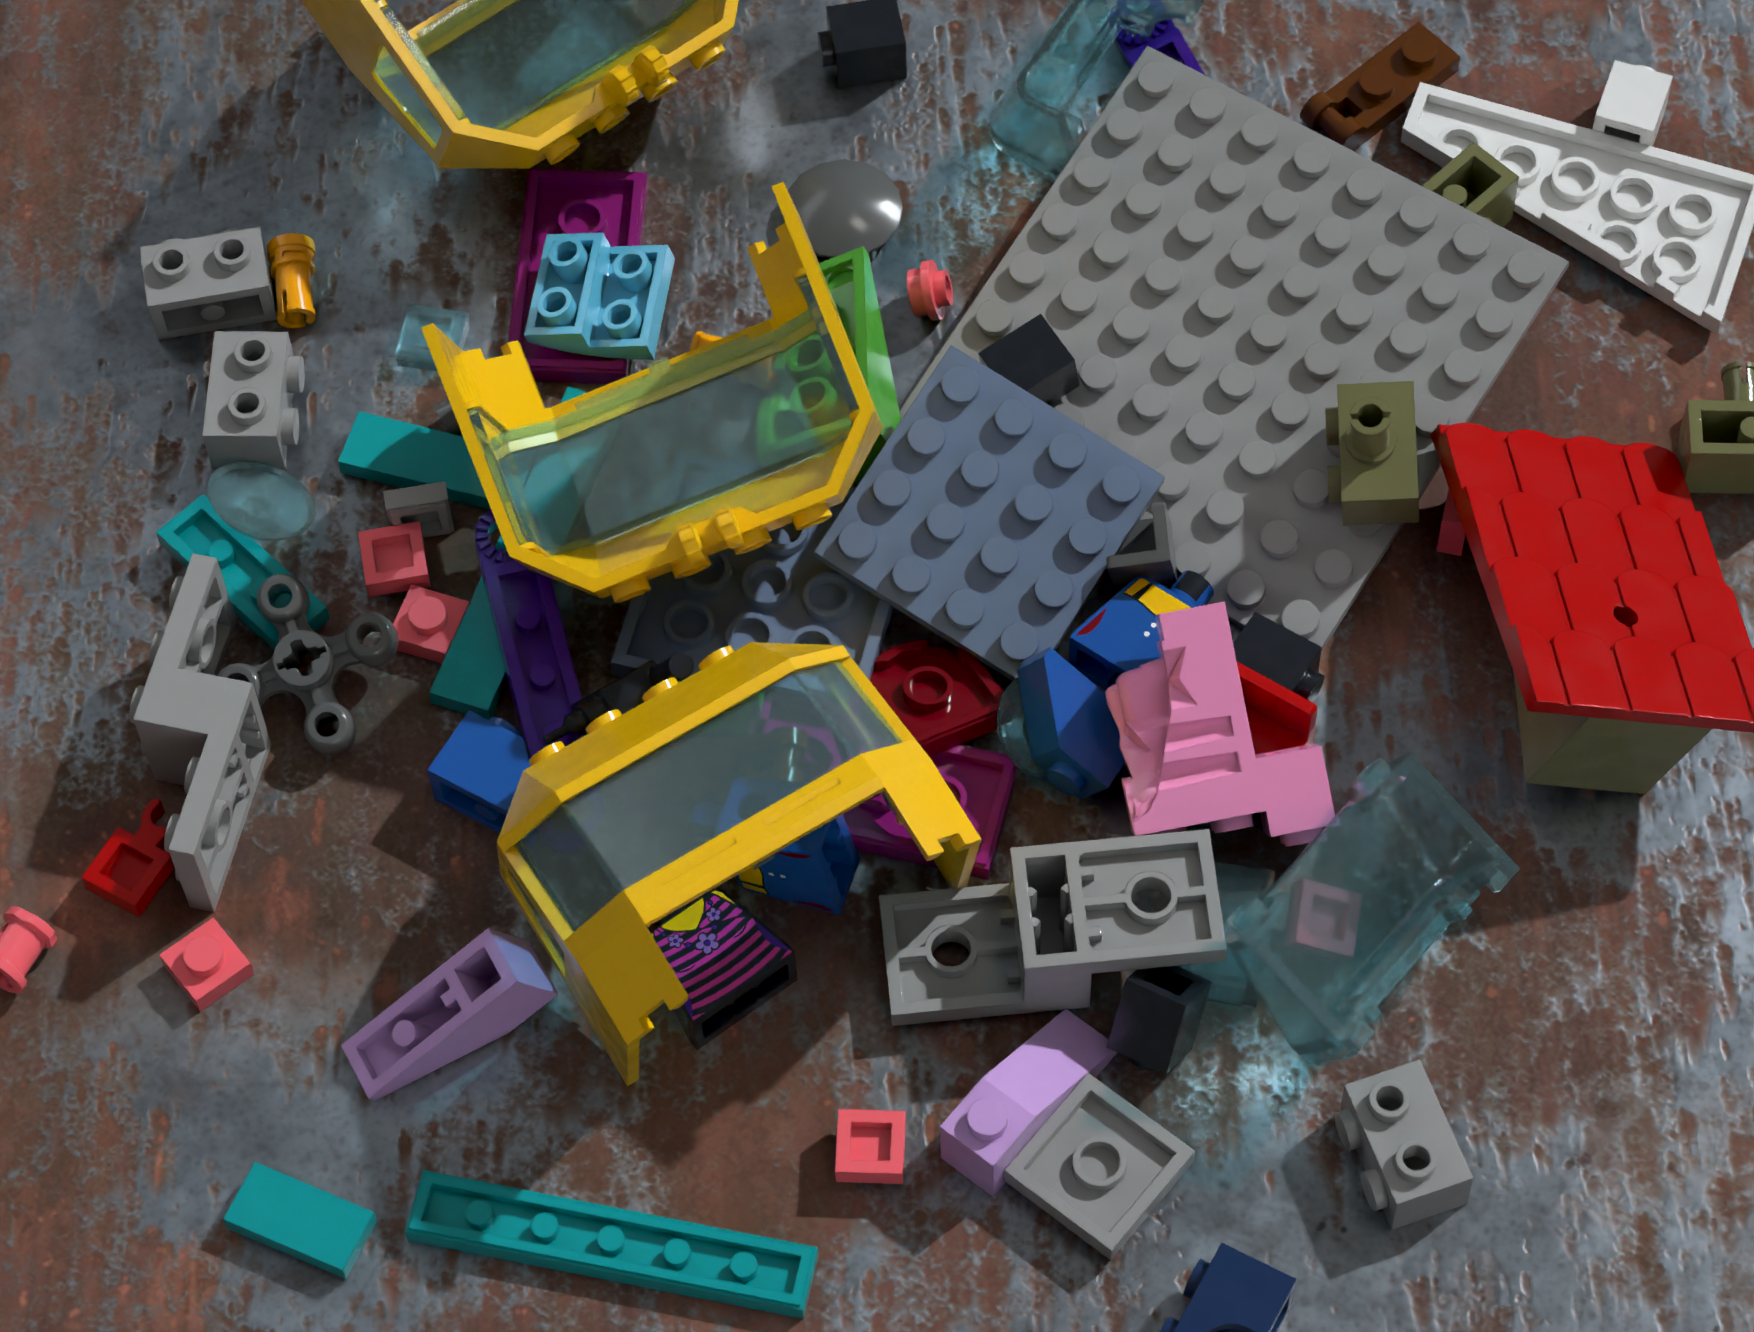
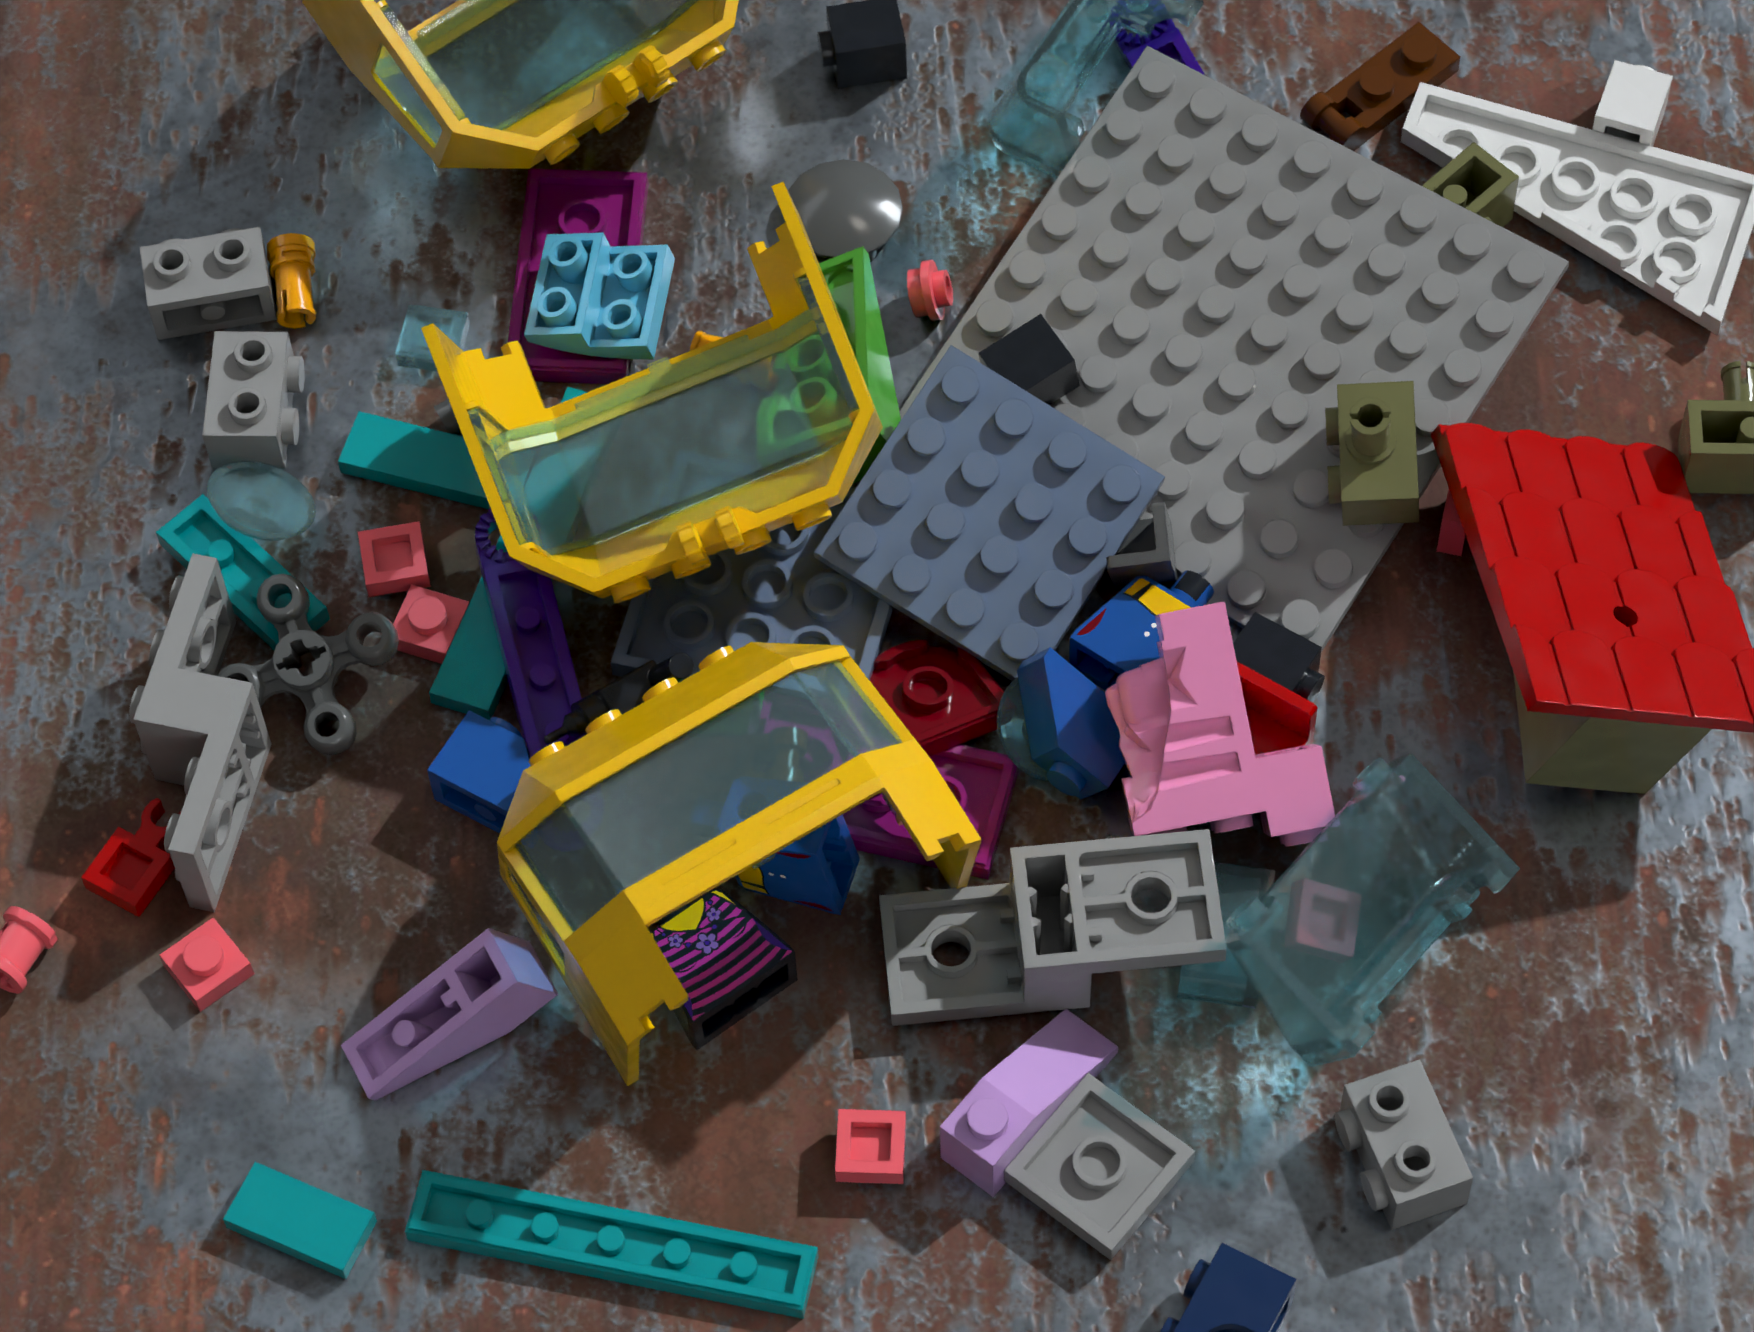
light grey tile [383,481,455,538] -> none
black brick [1107,966,1212,1074] -> none

